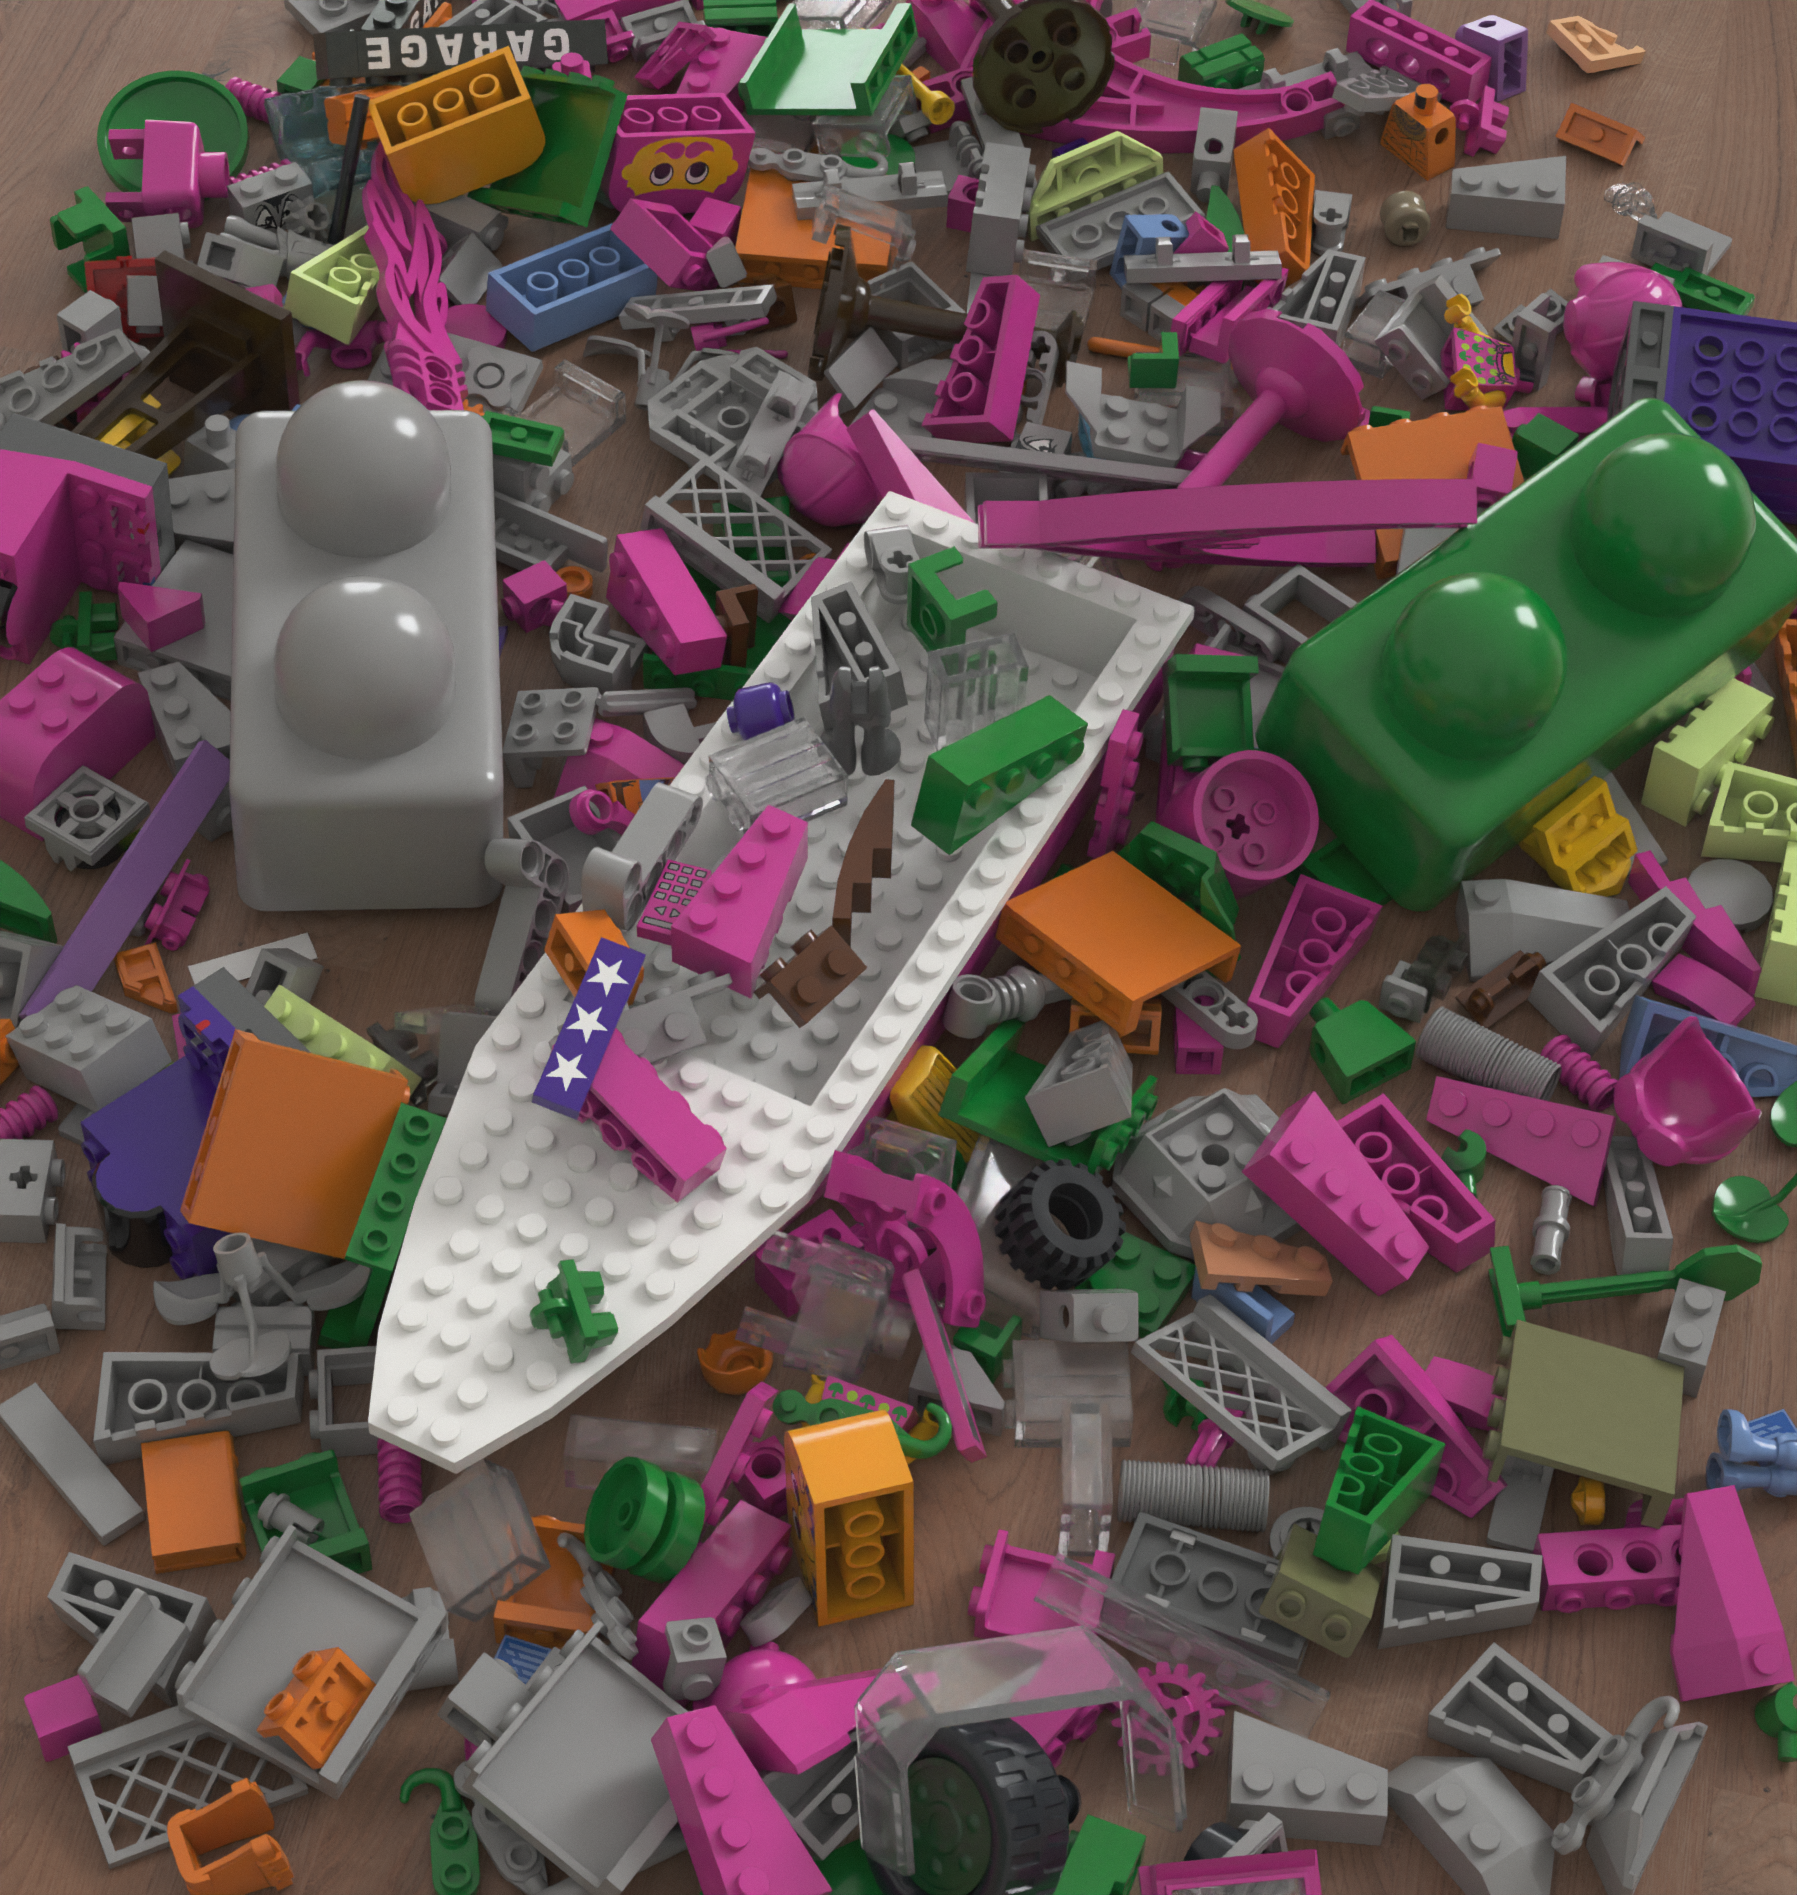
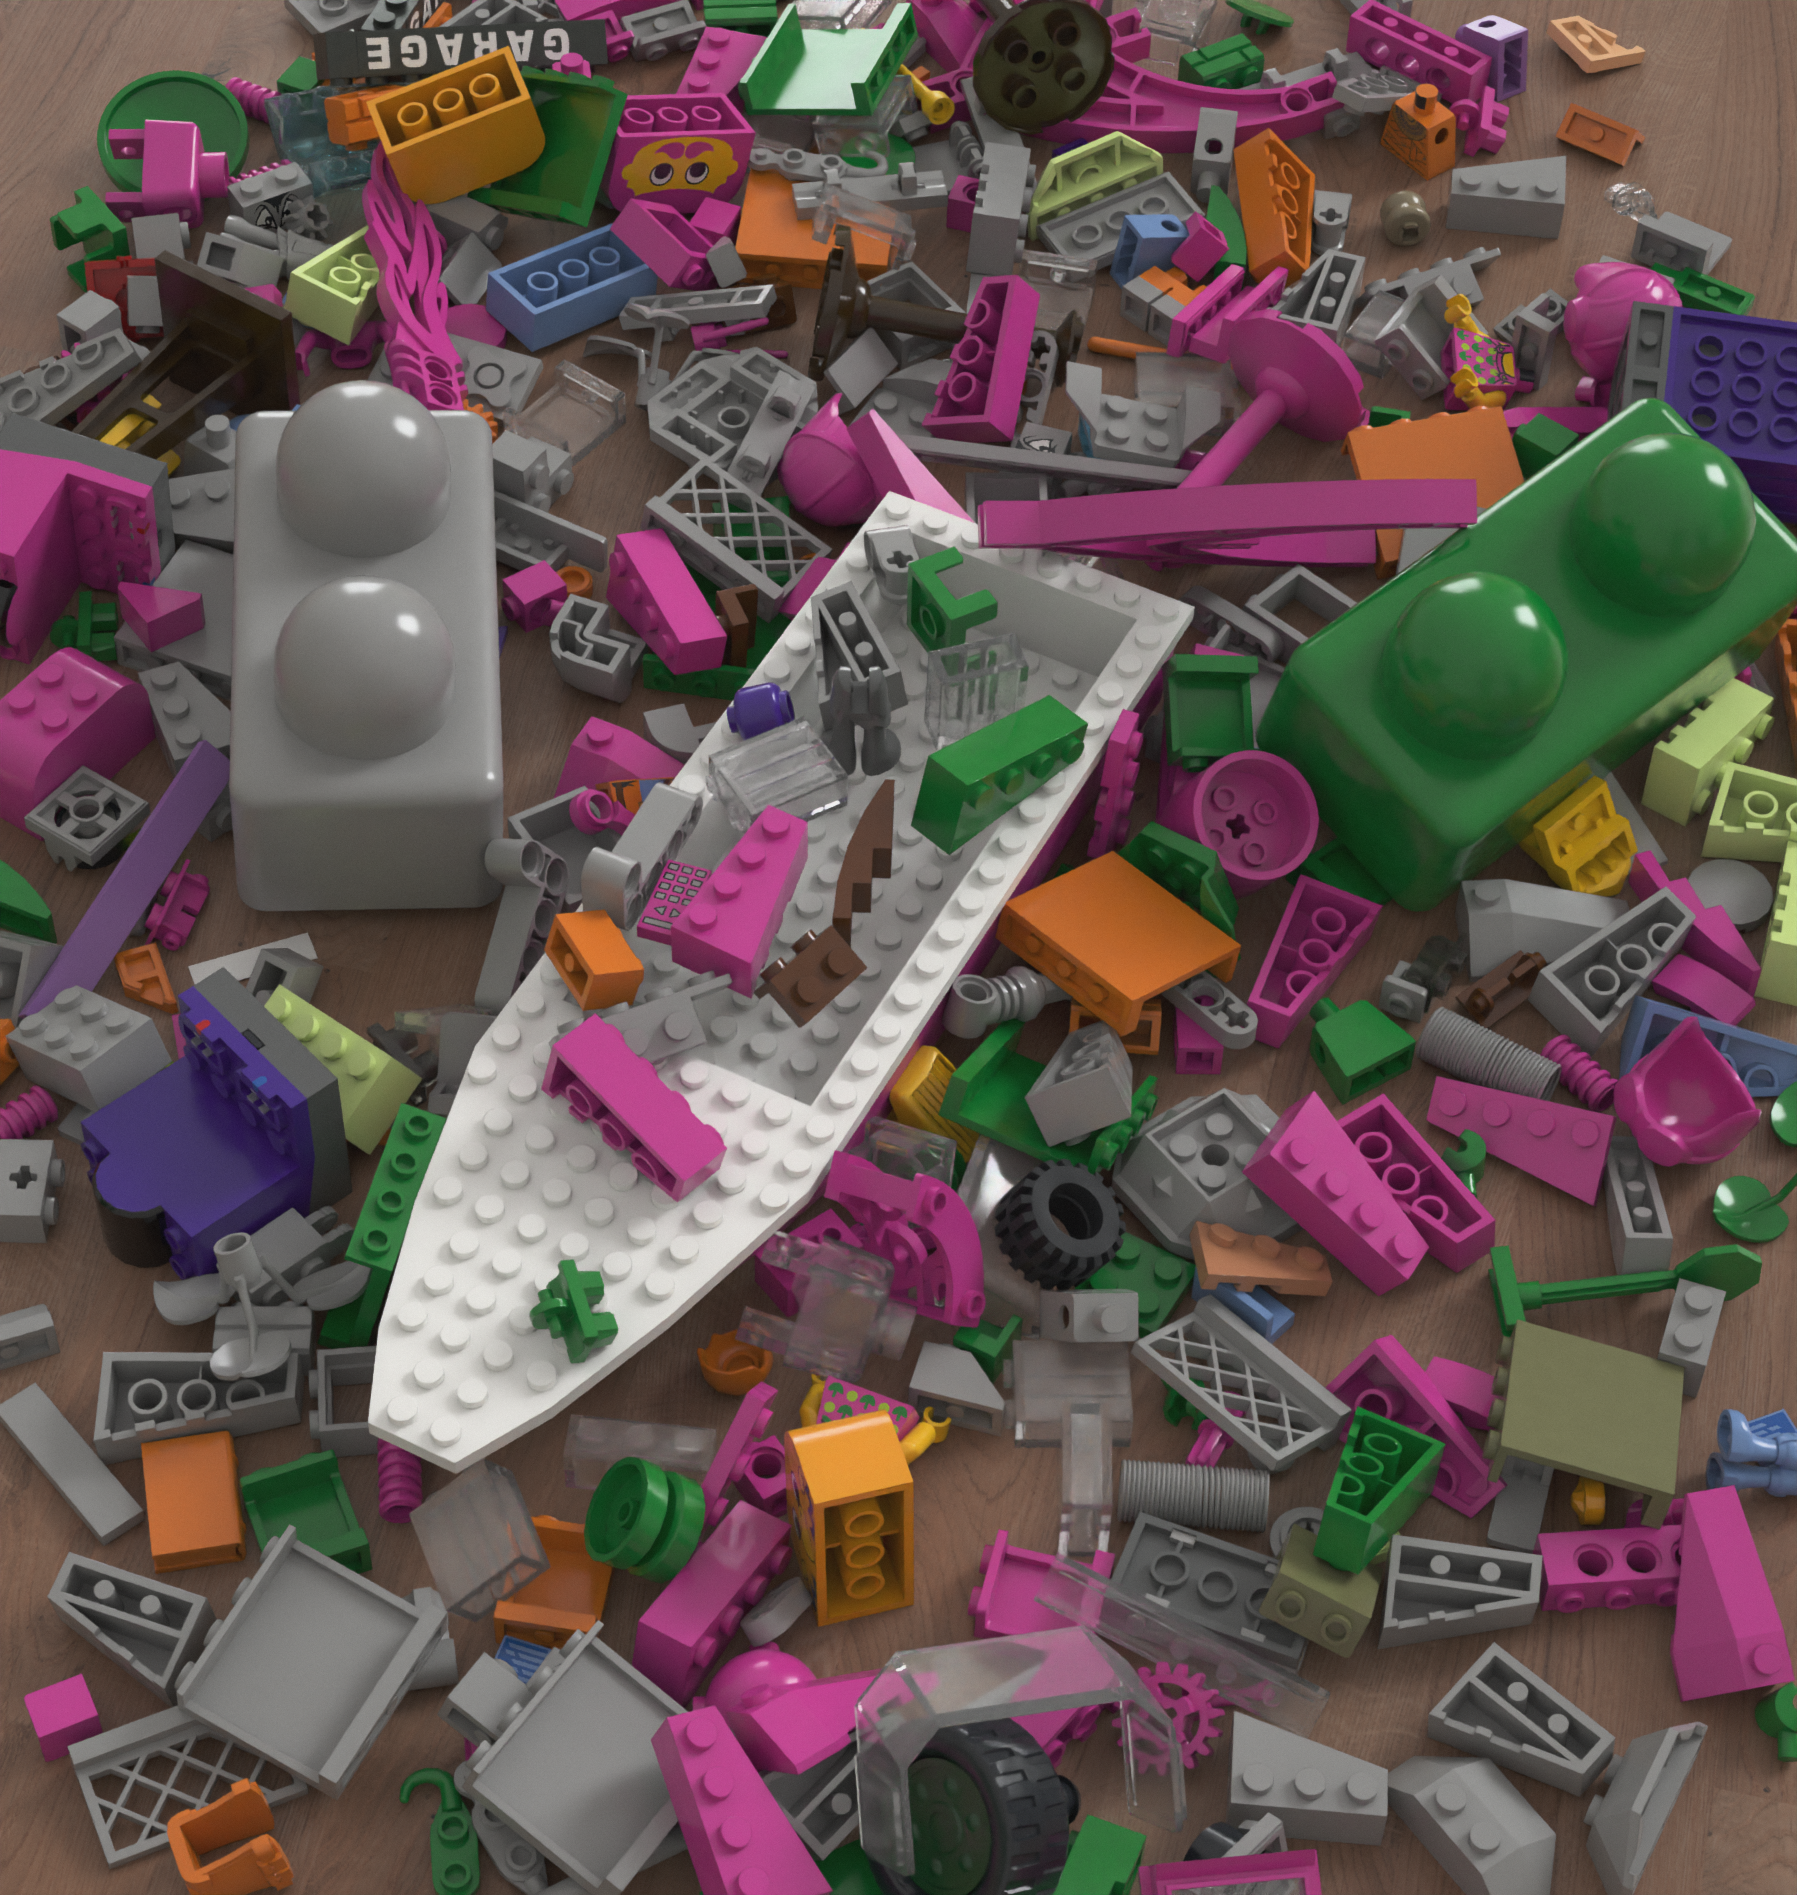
light grey hinge [51,1223,107,1330] -> none
light grey panel [77,1588,190,1718] -> none
orange panel [180,1029,410,1259] -> none
orange bracket [256,1647,376,1770] -> none
light grey pin [258,1492,324,1545] -> none
black bar [327,94,370,245] -> none
green hinge [482,411,564,467] -> none
light grey bracket [502,687,600,788] -> none
dark purple tile [531,937,646,1120] -> none
light grey piece [557,1532,639,1660] -> none
light grey axle [596,687,698,717] -> none
dark pink wing [634,21,717,90] -> none
light grey bracket [663,1617,727,1701] -> none
green piece [773,1389,952,1459] -> none
dark pink tile [902,1268,987,1463] -> none
light grey hinge [1124,234,1282,284] -> none
green panel [1127,332,1179,388] -> none
dark pink brick [1467,443,1518,509] -> none
light grey pin [1530,1185,1572,1275] -> none
light grey piece [1551,1696,1680,1855] -> none

